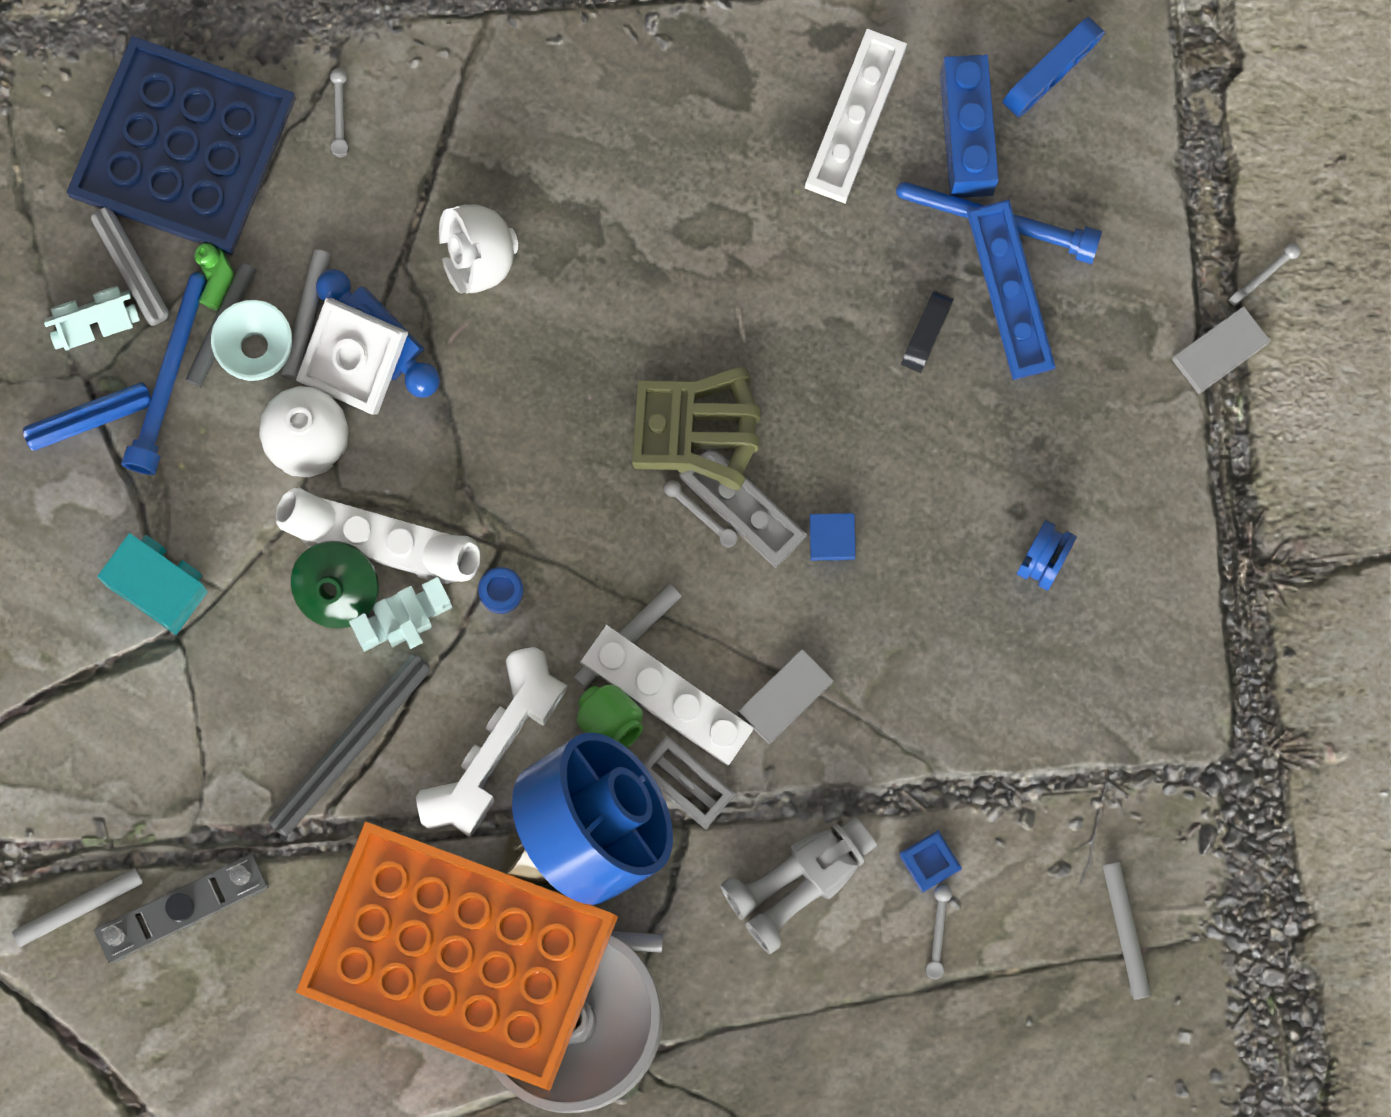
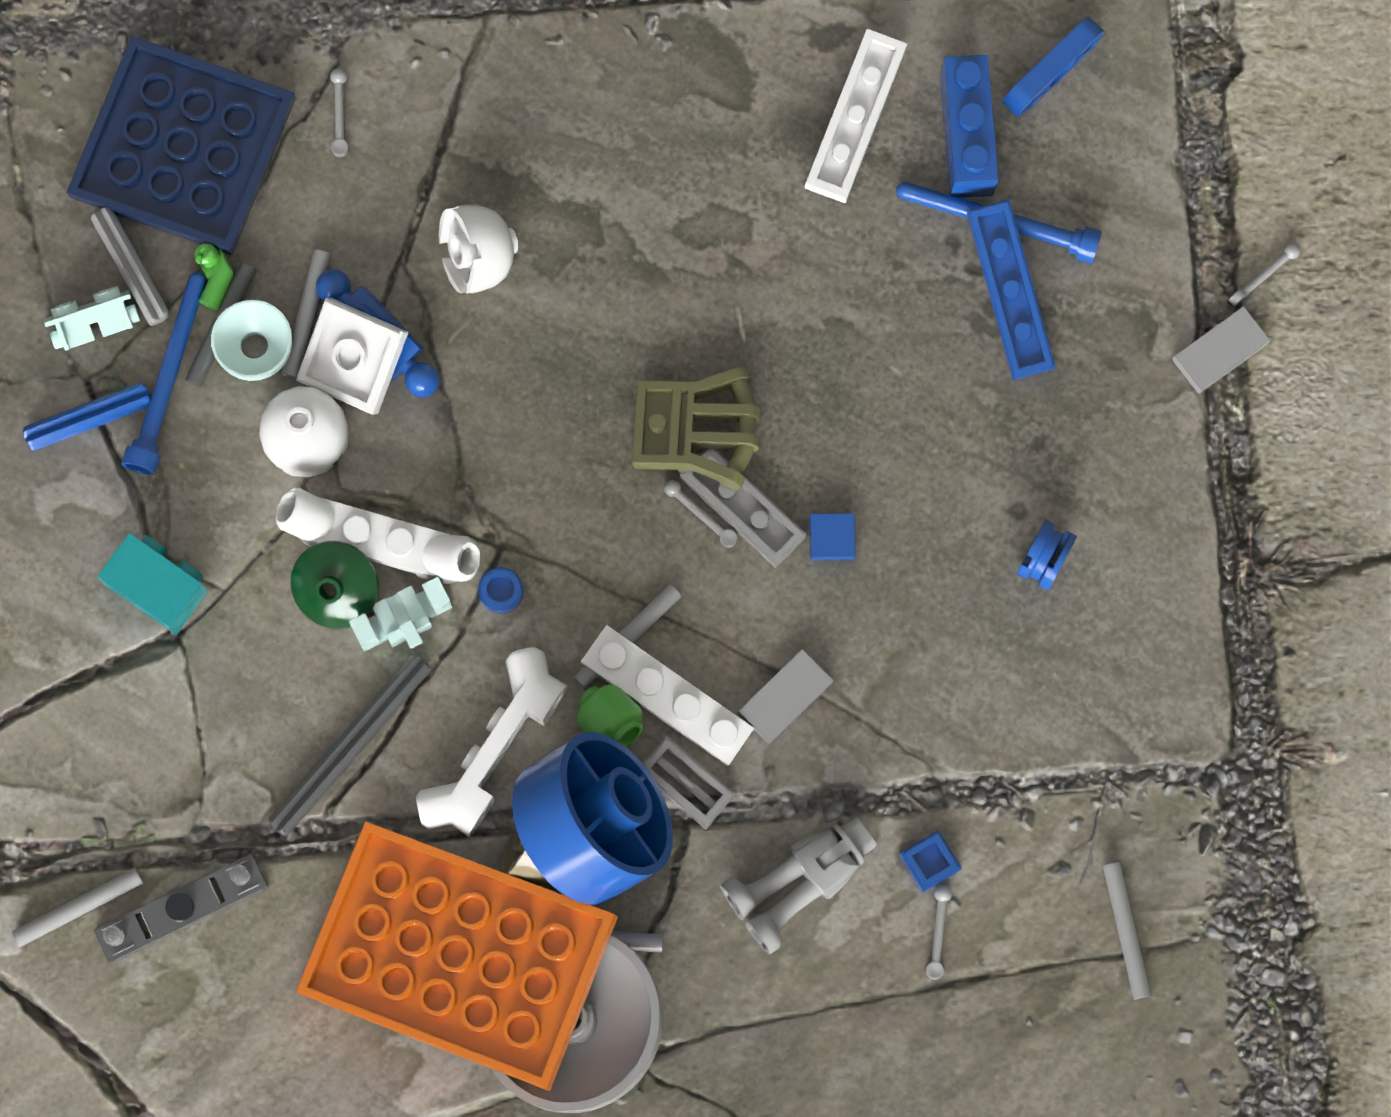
black beam [901,290,954,374] -> none

